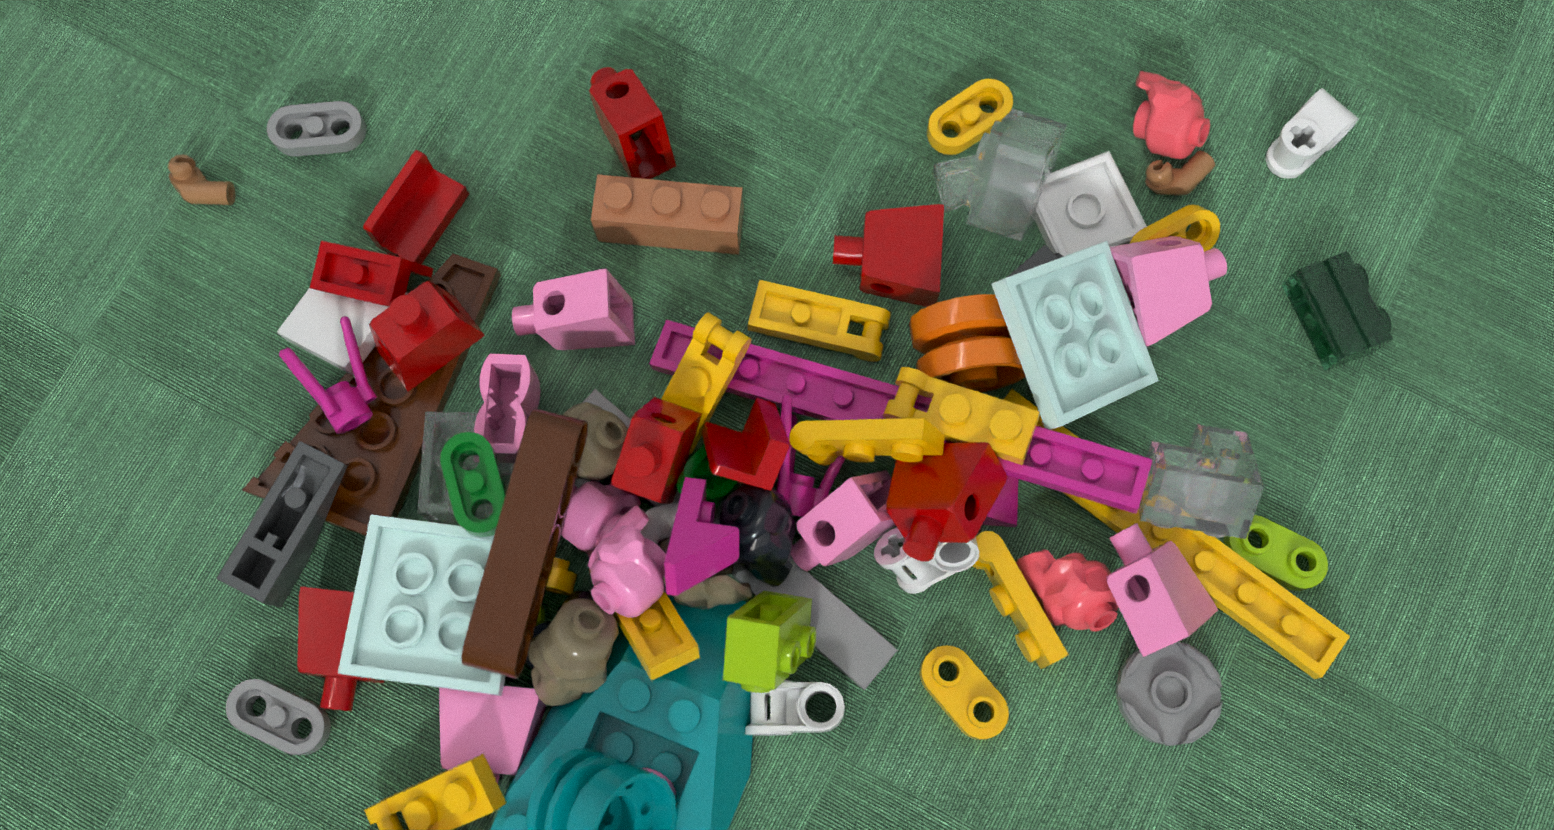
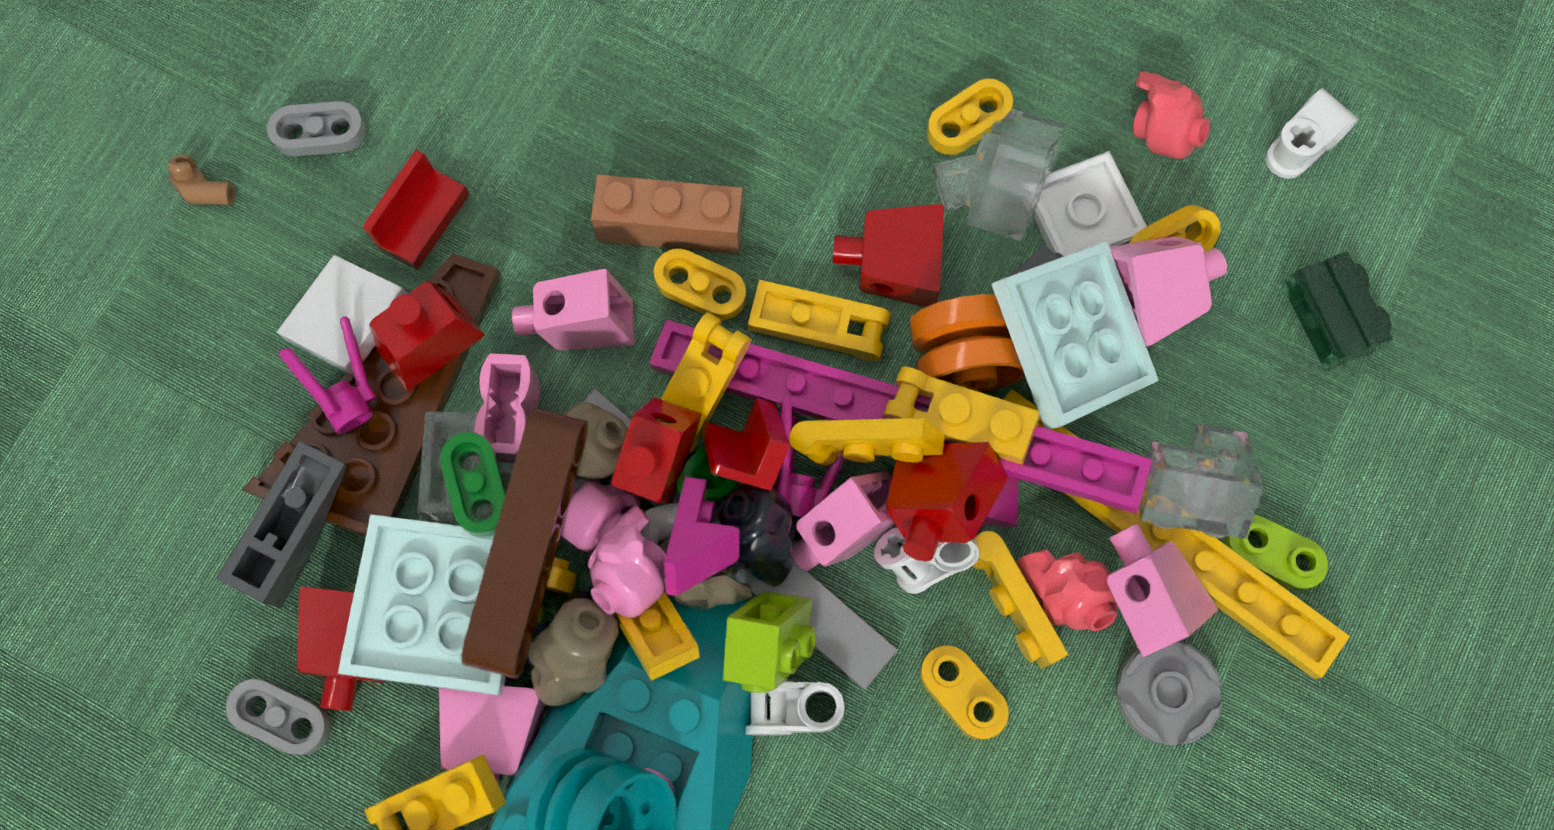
red panel [310,241,434,307] -> none
red torso [588,67,676,179] -> none
medium nougat arm [1145,151,1215,195] -> none
none -> yellow plate [654,249,746,320]

